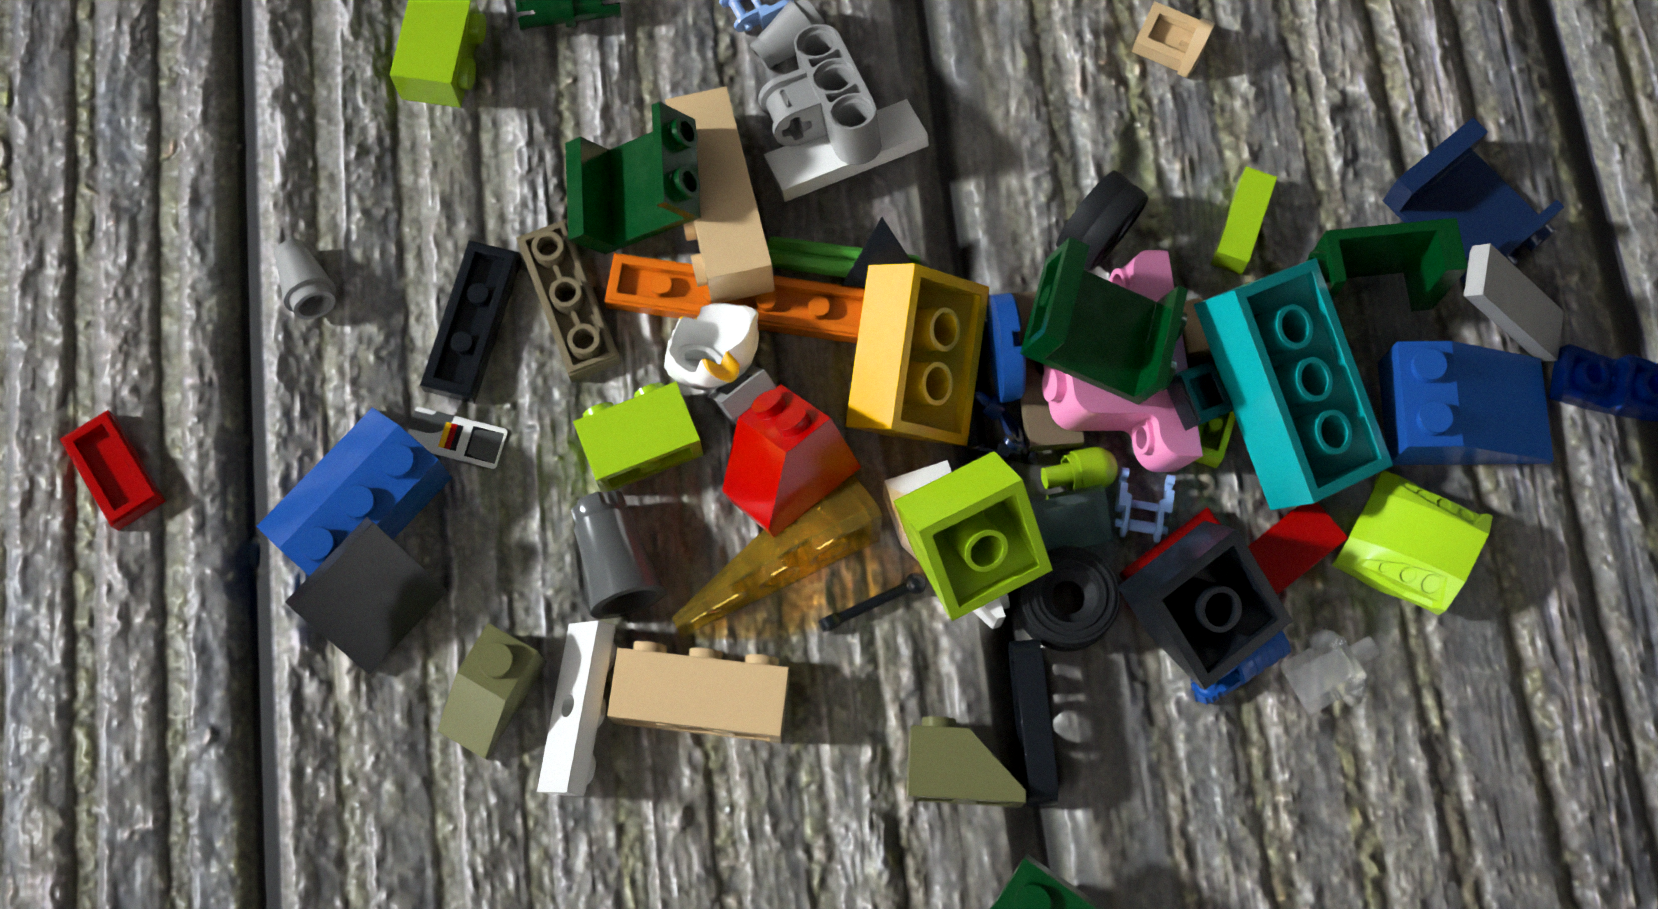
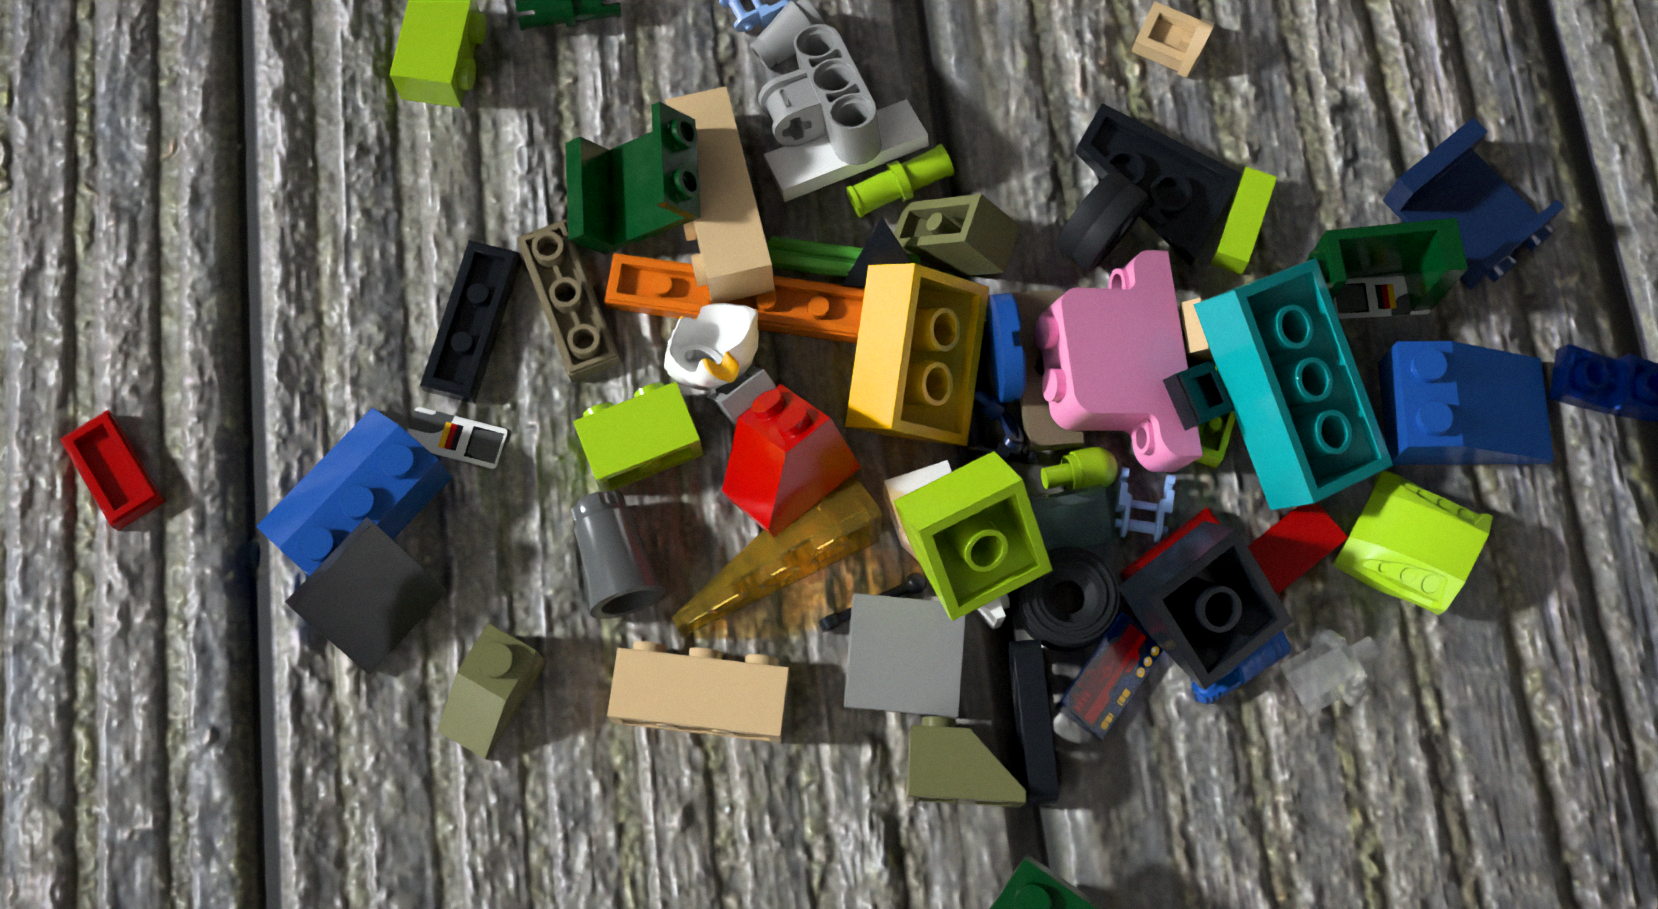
light grey cone [274,239,336,320] -> none
white tile [537,620,616,796] -> none
dark green panel [1020,237,1188,405] -> none
light grey tile [1464,243,1564,362] -> none
none -> light grey tile [843,593,965,718]
none -> lime pin [846,144,954,218]
none -> olive slope [894,194,1020,276]
none -> slope [1054,611,1163,741]
none -> black wing [1076,103,1242,266]
none -> sticker [1333,276,1430,319]

